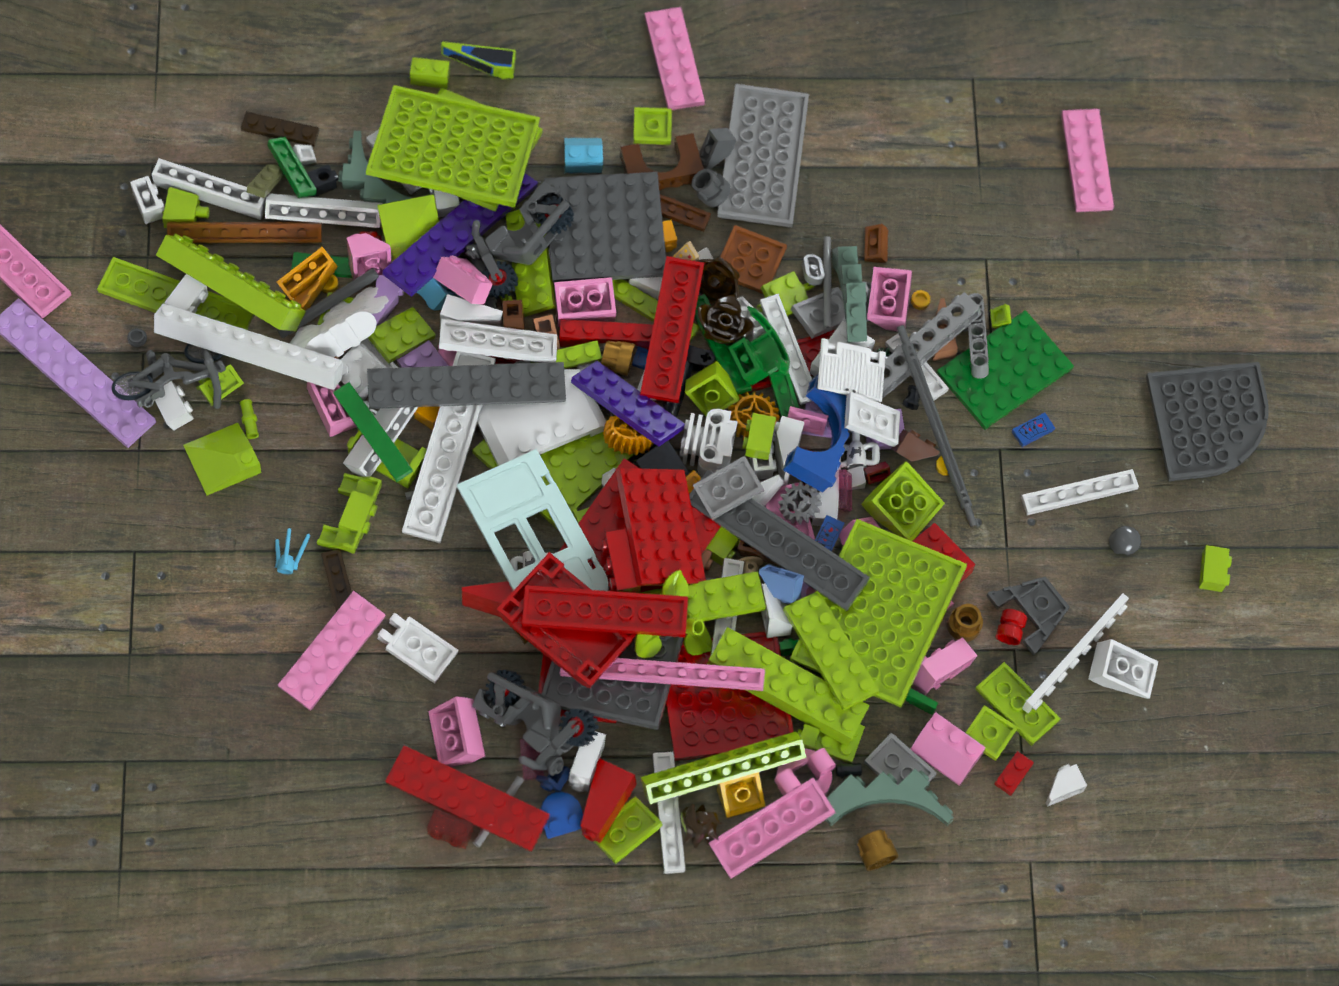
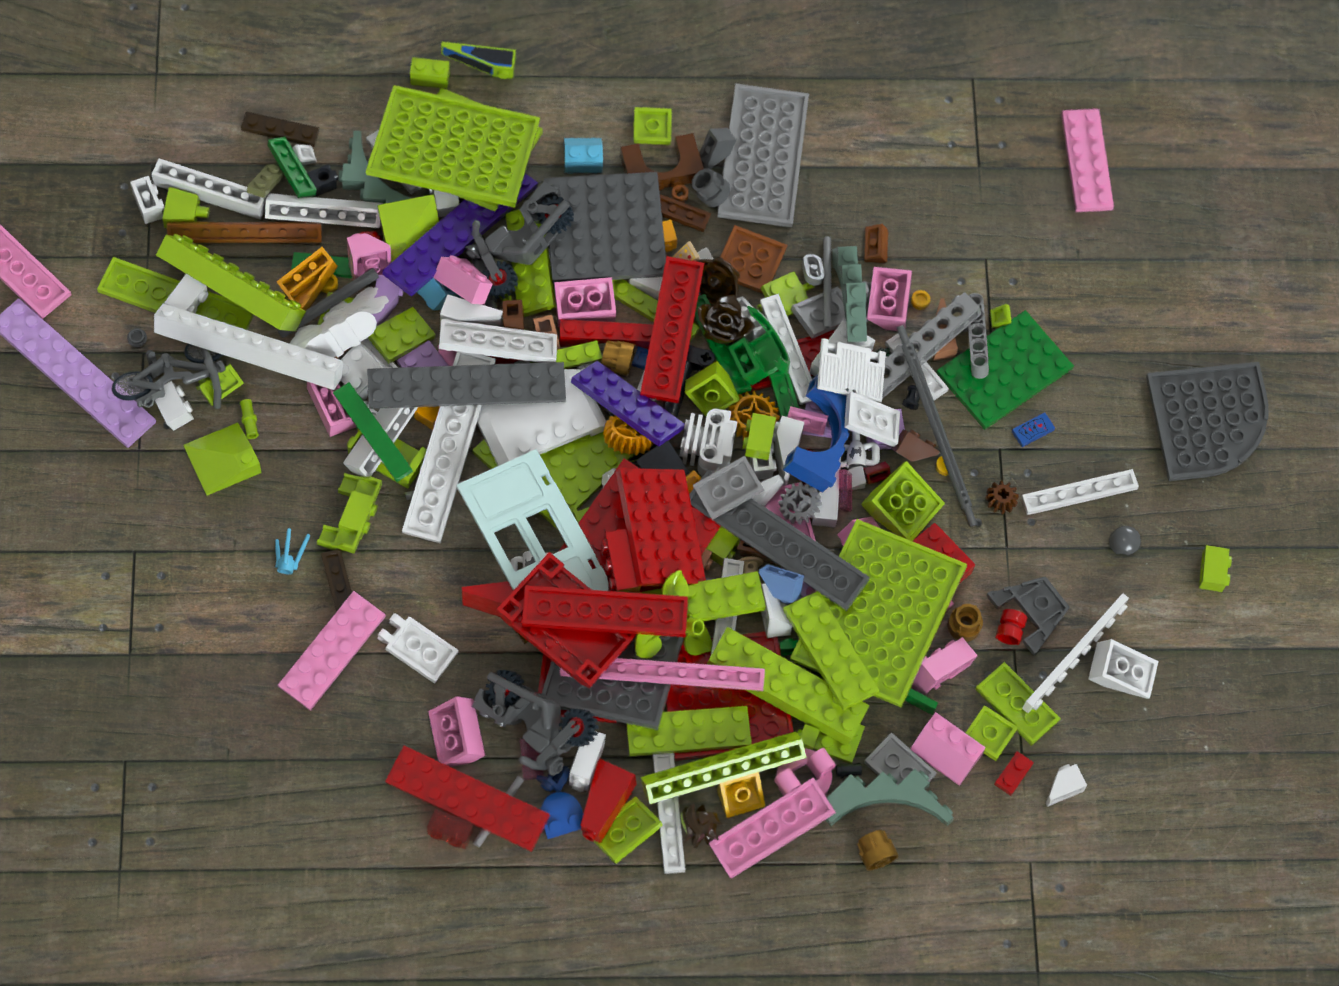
bright pink plate [645,7,705,110] -> none
blue tile [815,515,844,552] -> none
none -> lime plate [626,706,751,756]
none -> dark orange bush [671,184,689,203]
none -> reddish brown gear [985,480,1019,515]

